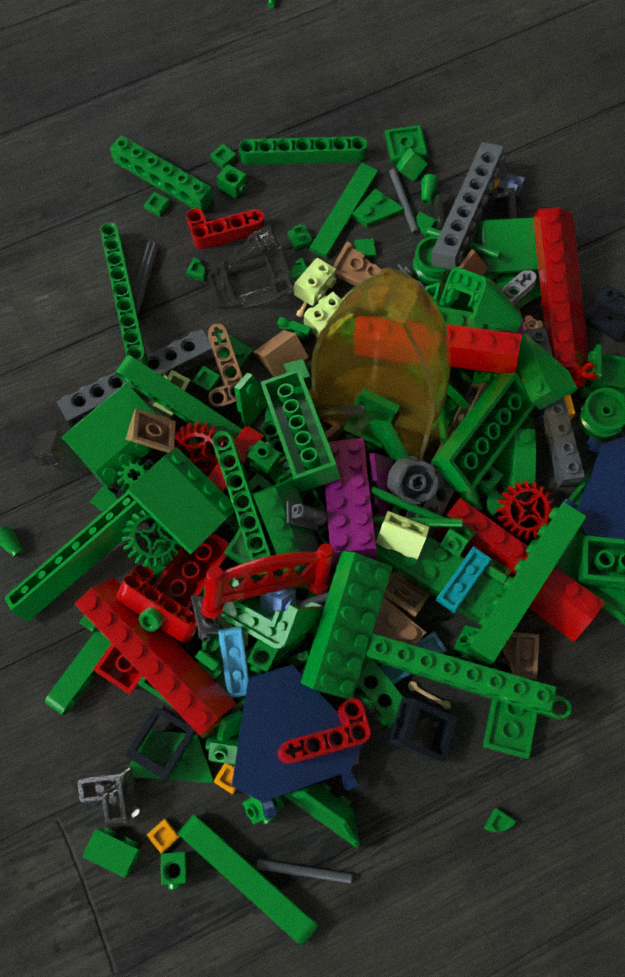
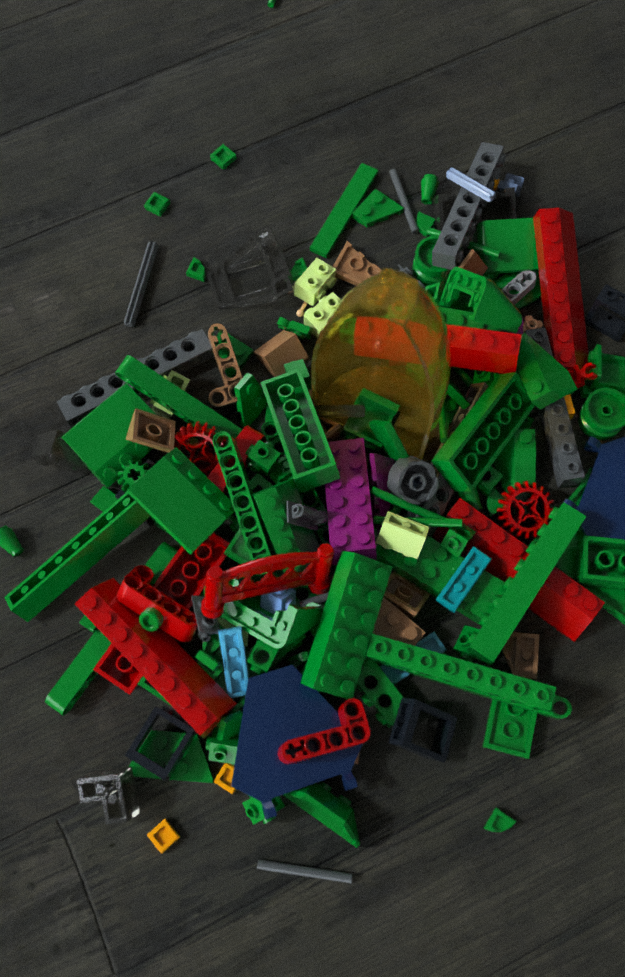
green brick [82,826,142,878] -> none
green beam [100,222,149,367] -> none
green brick [110,135,213,213] -> none
green gear [122,510,181,568] -> none
green brick [161,851,189,889] -> none
green beam [178,814,318,947] -> none
red beam [187,208,265,249] -> none
green plate [192,366,221,394] -> none
green brick [217,164,247,199] -> none
green beam [239,137,367,165] -> none
green tile [287,224,312,251] -> none
green tile [354,238,376,259] -> none
green tile [384,125,428,164] -> none
green panel [396,148,428,181] -> none
light nougat hinge [408,682,451,710] -> none
green tile [484,559,512,584] -> none
none -> axle [446,167,496,202]

